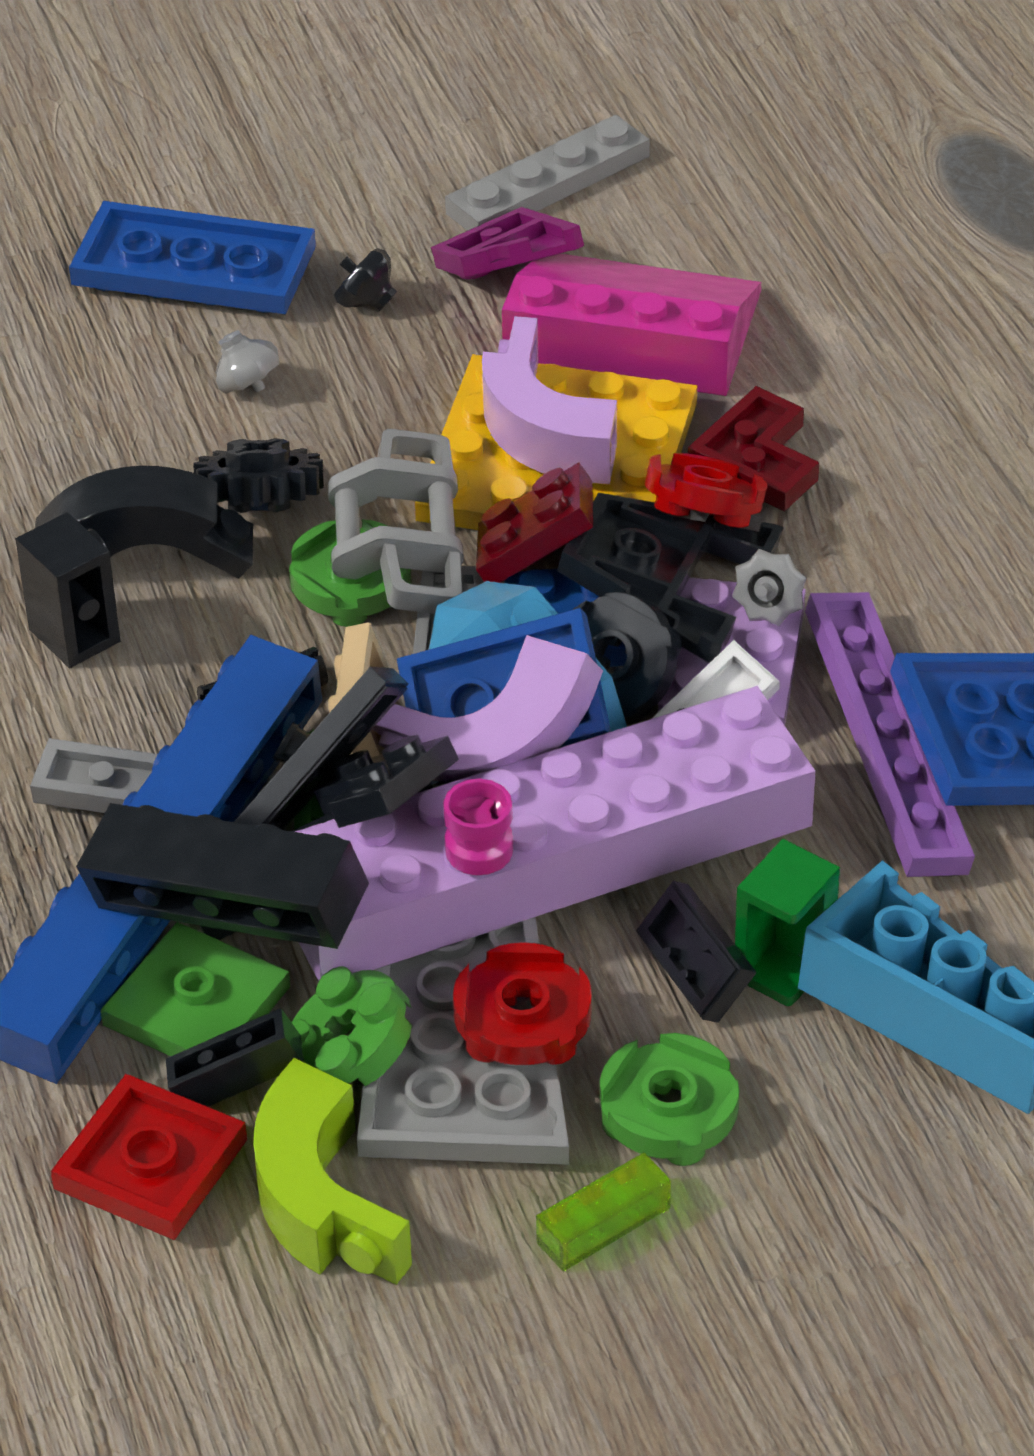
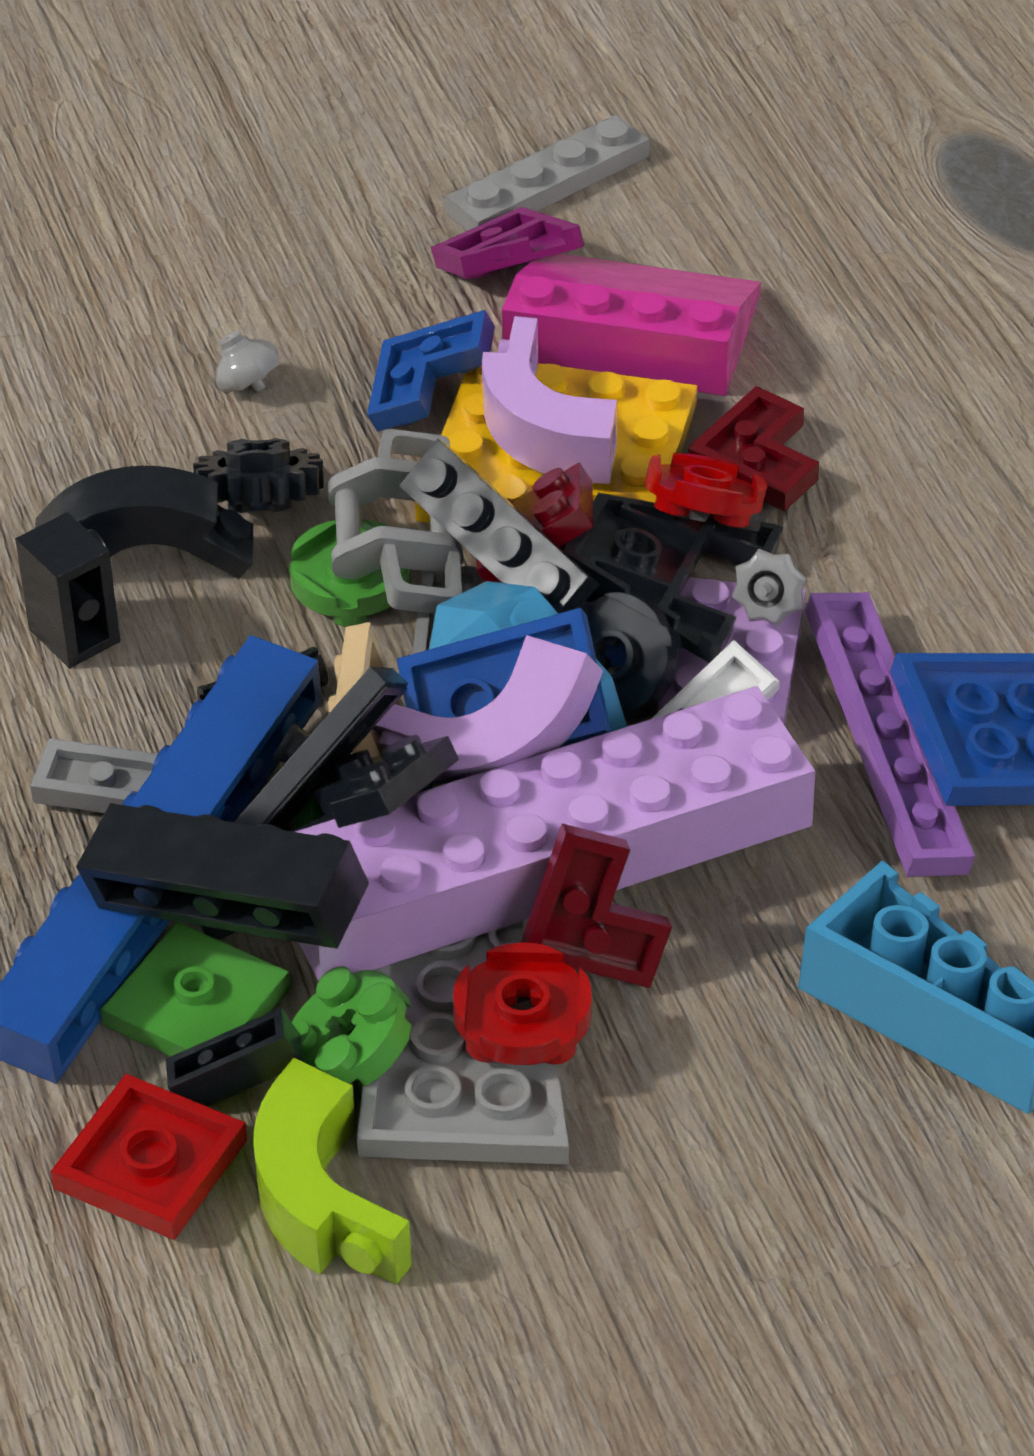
blue plate [69,201,316,314] -> none
black piece [334,248,397,311] -> none
dark pink wheel [443,778,513,876] -> none
clear neon green piece [536,1152,671,1272] -> none
bright green plate [600,1033,739,1166] -> none
black plate [636,881,757,1023] -> none
green panel [735,838,840,1006] -> none
none -> blue plate [367,310,495,432]
none -> plate [399,439,600,614]
none -> dark red plate [521,823,672,988]

